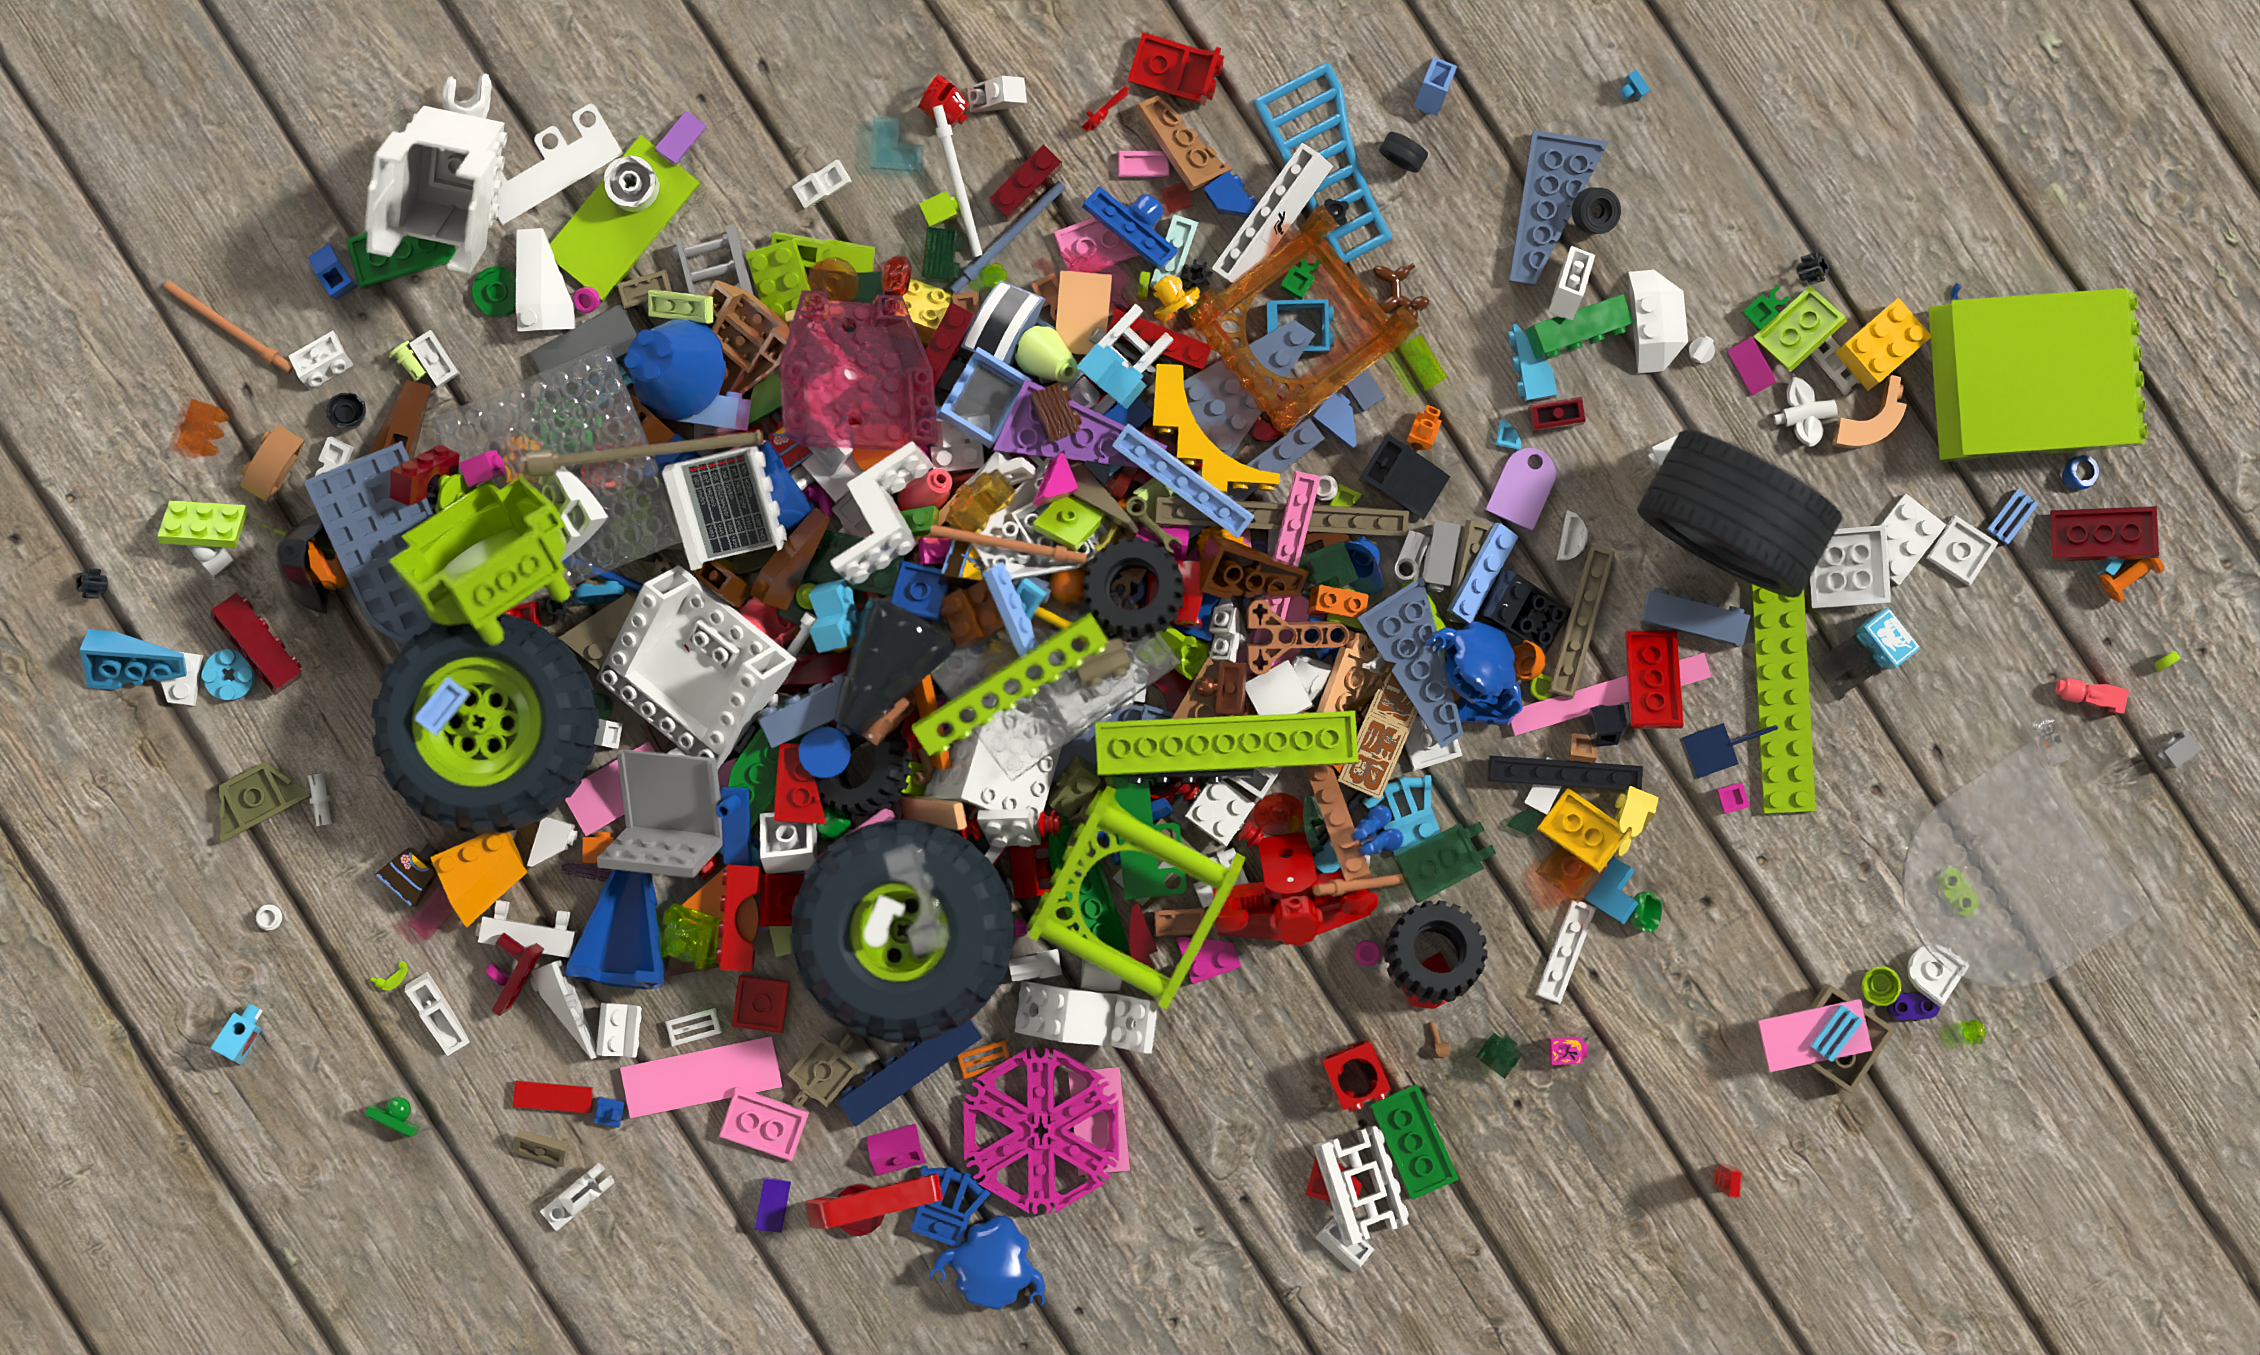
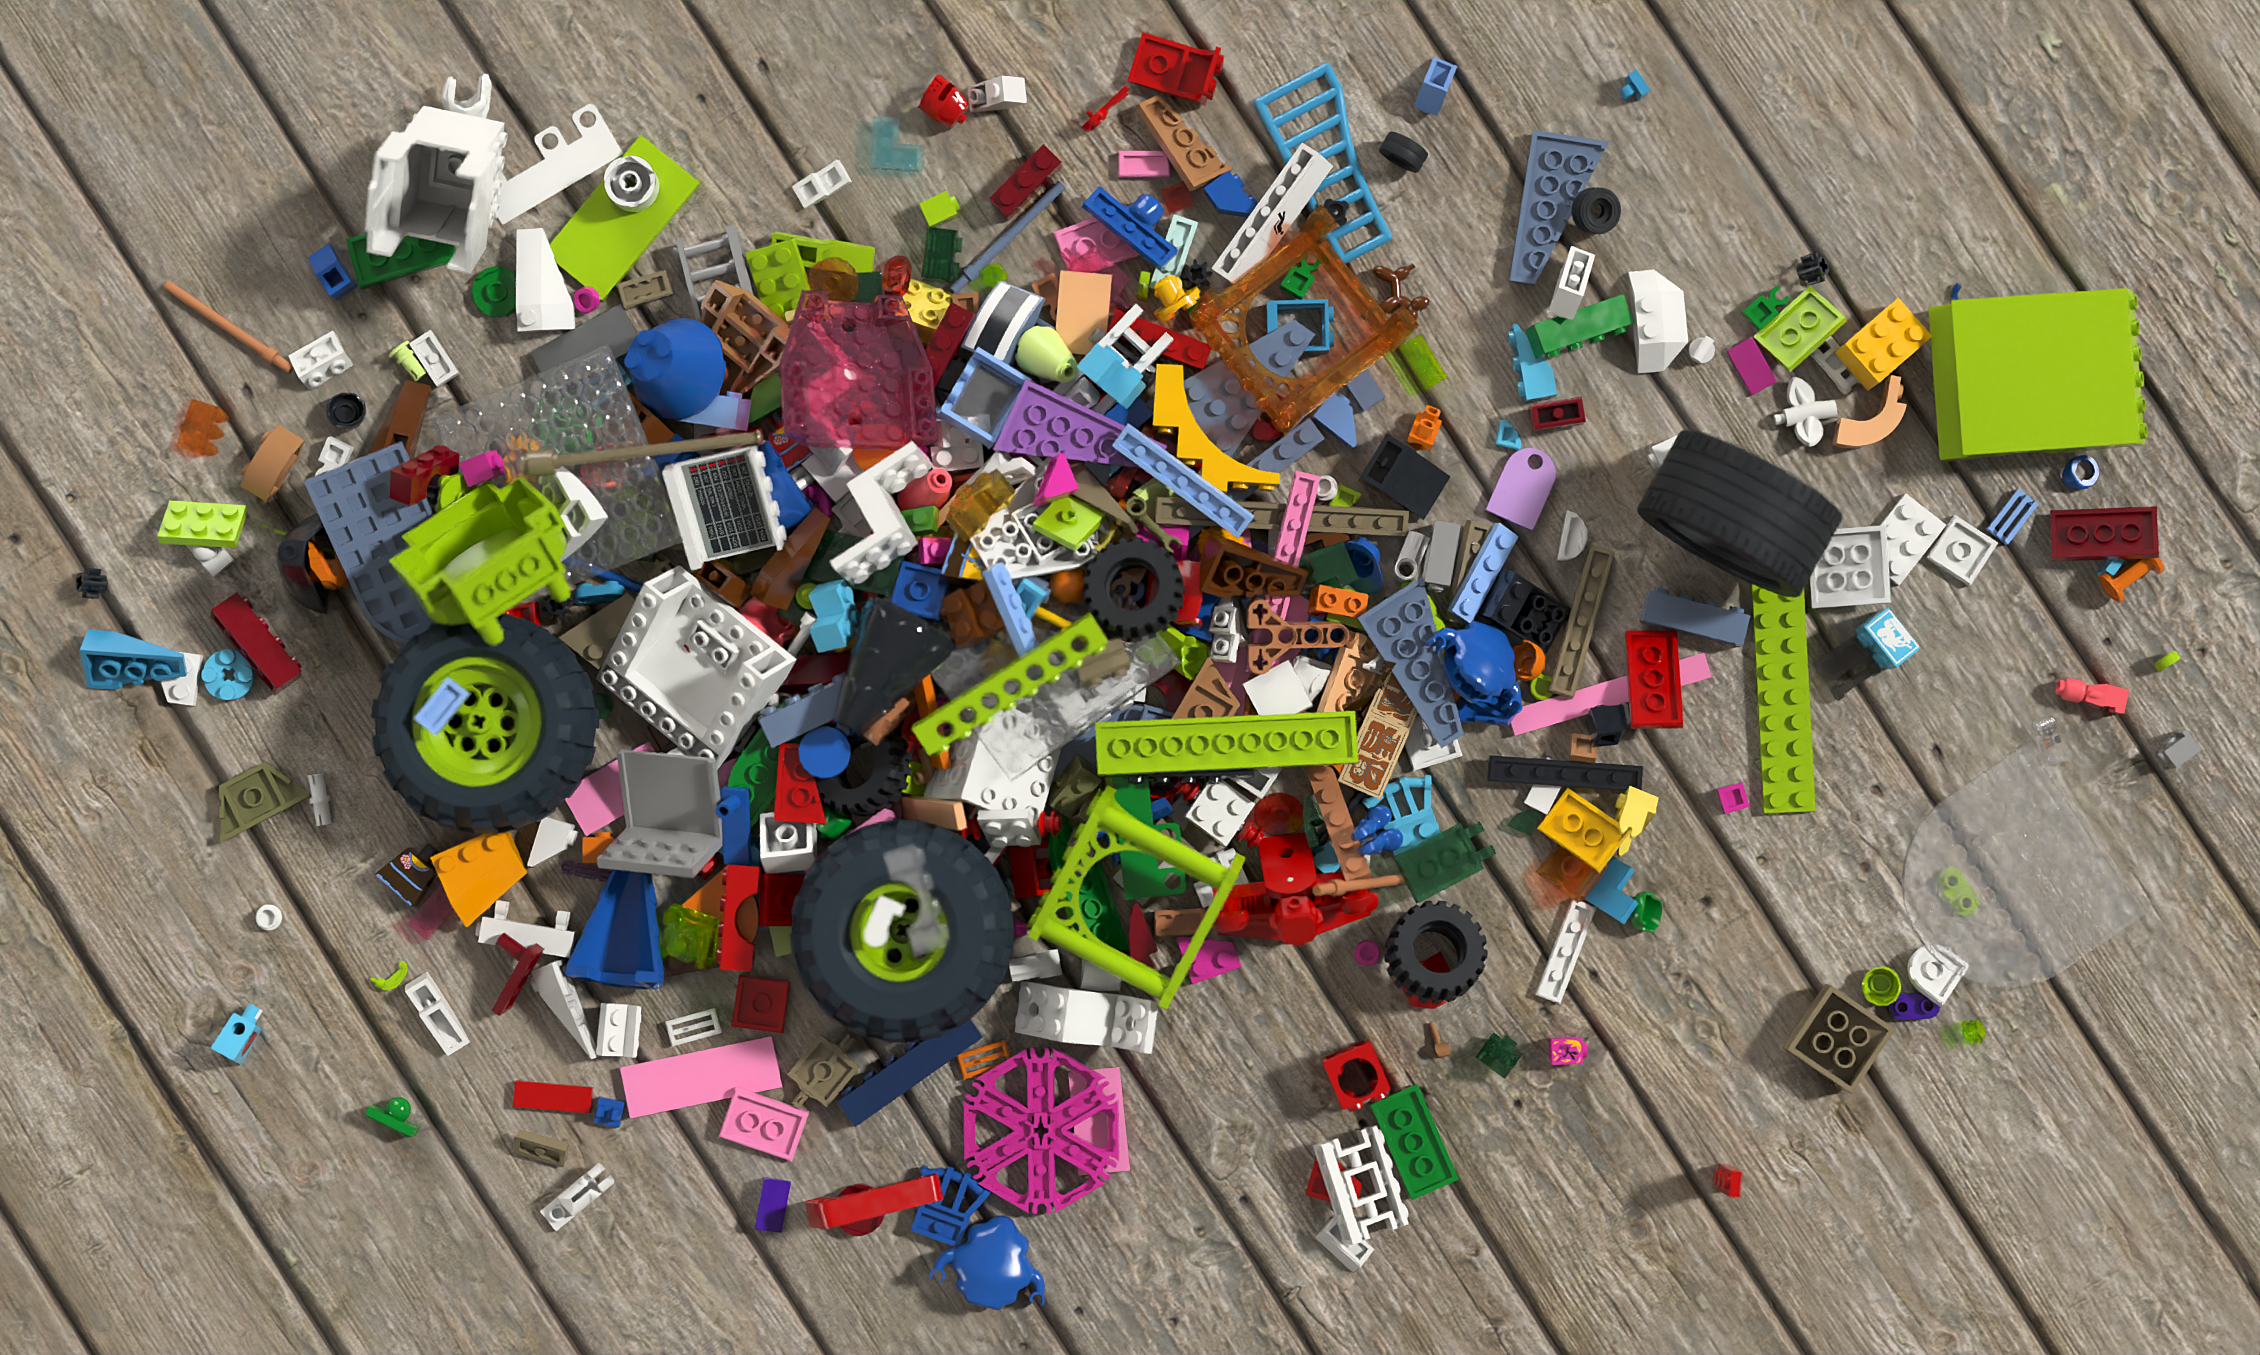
dark pink tile [485,962,510,986] -> none
white tile [594,719,623,749] -> none
yellowish green tile [648,290,713,323] -> none
medium lavender tile [655,111,707,166] -> none
dark pink panel [867,1124,926,1176] -> none
nougat bar [930,525,1087,564] -> none
white bar [933,105,983,257] -> none
reddish brown brick [1029,382,1082,444] -> none
copper plate [1196,661,1247,716] -> none
dark blue piece [1682,723,1778,779] -> none
bright pink tile [1757,999,1872,1072] -> none
medium azure tile [1810,1004,1864,1062] -> none

